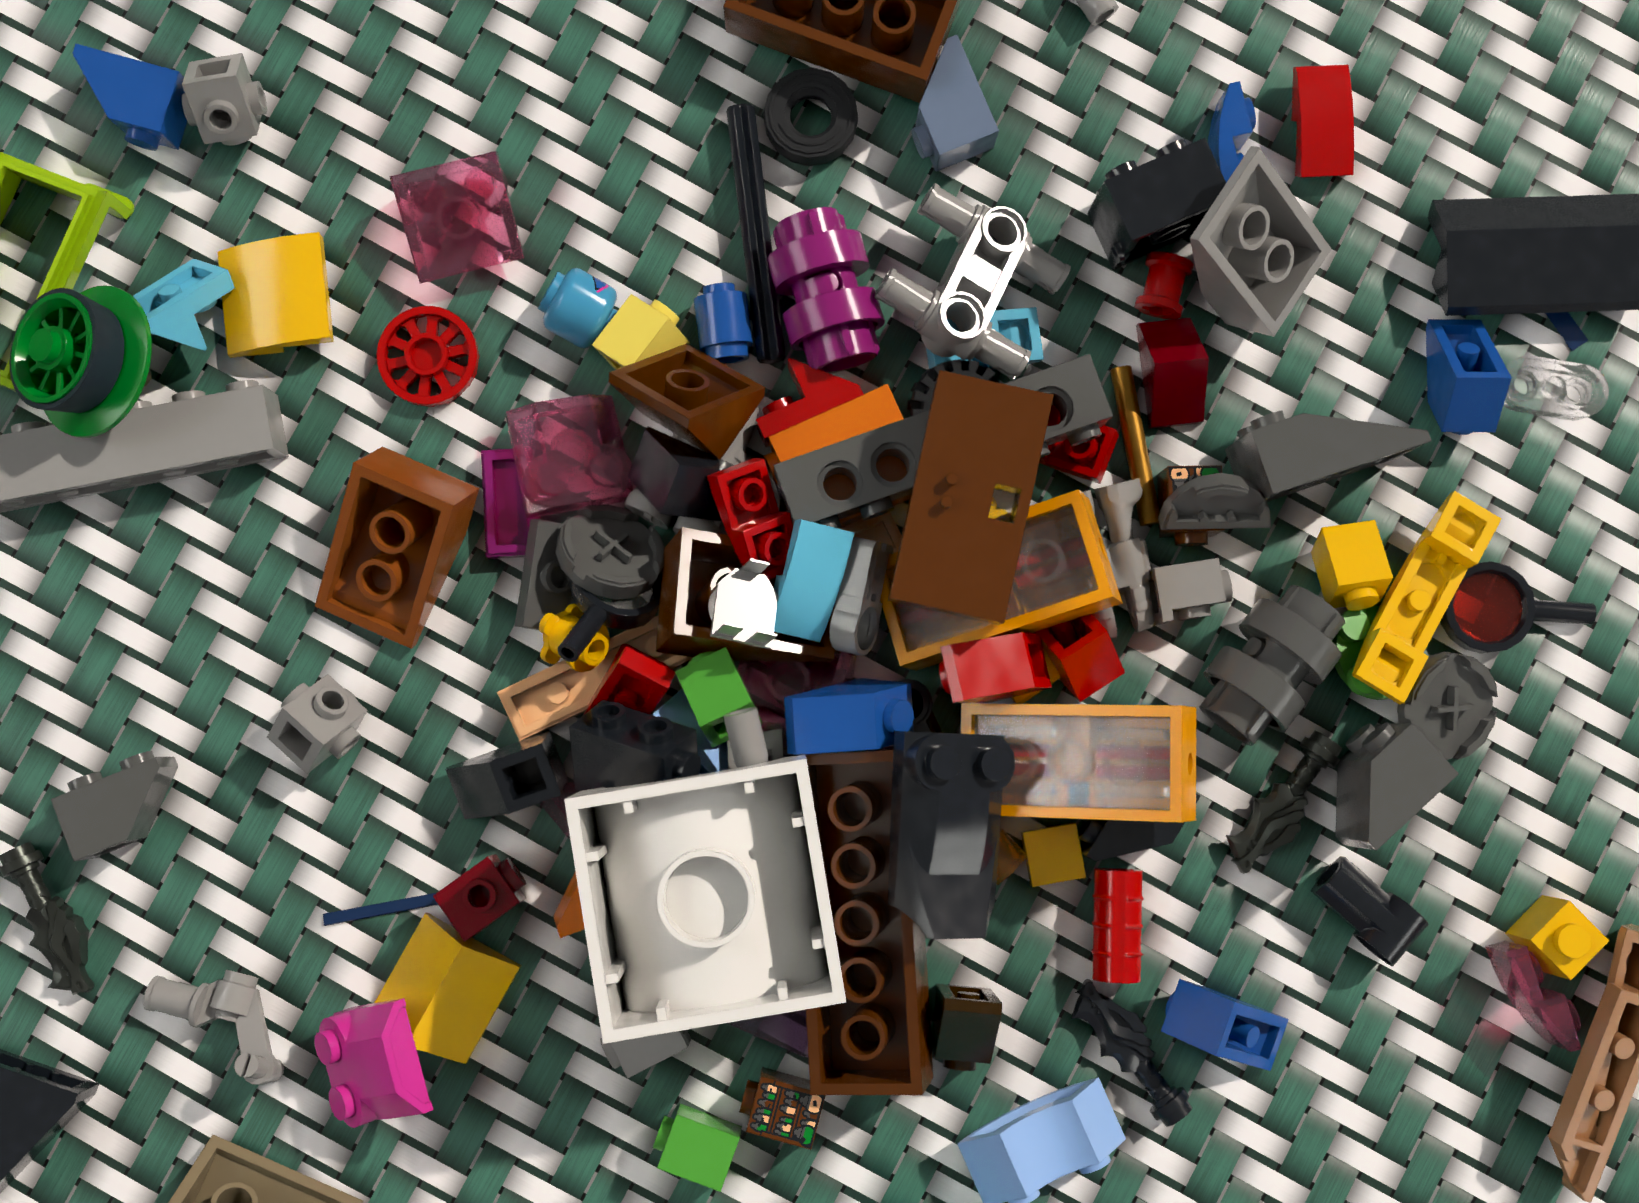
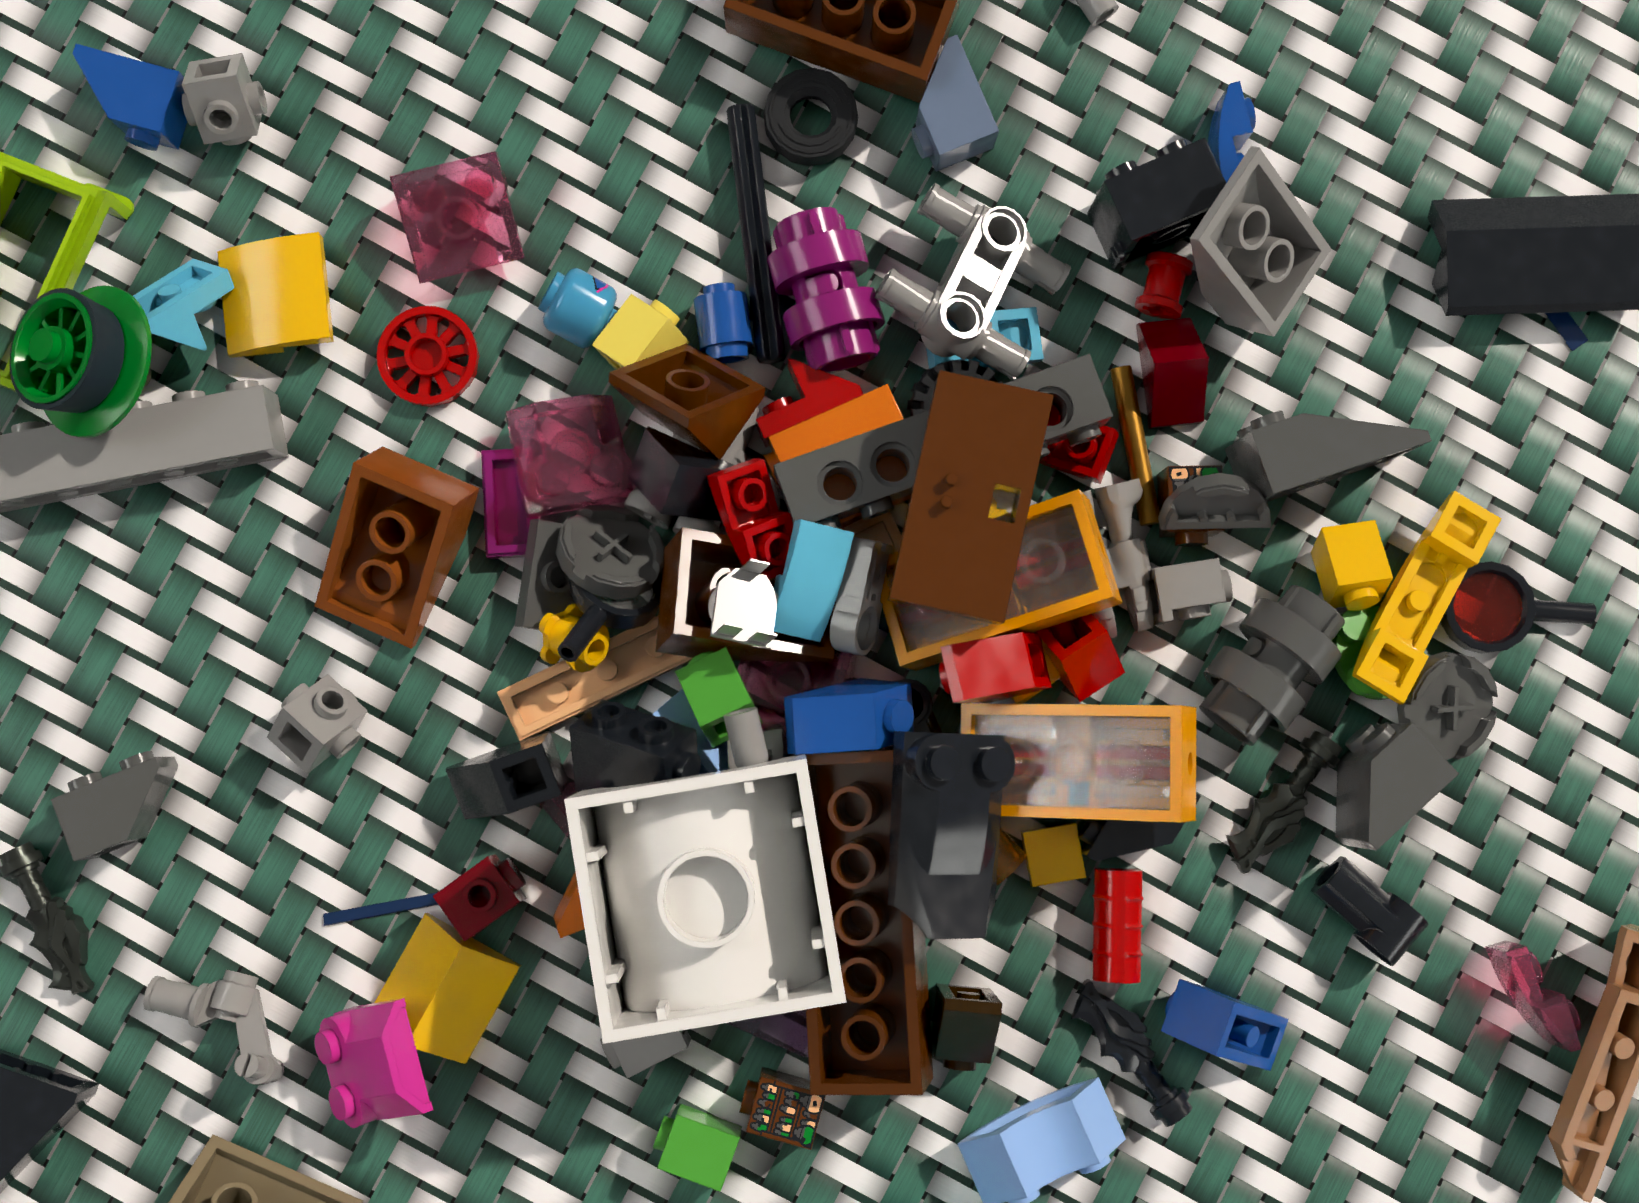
red slope [584,644,675,714] -> none
red slope [1291,65,1354,177] -> none
blue slope [1426,319,1512,435] -> none
clear plate [1504,355,1609,421] -> none
yellow brick [1505,895,1609,980] -> none

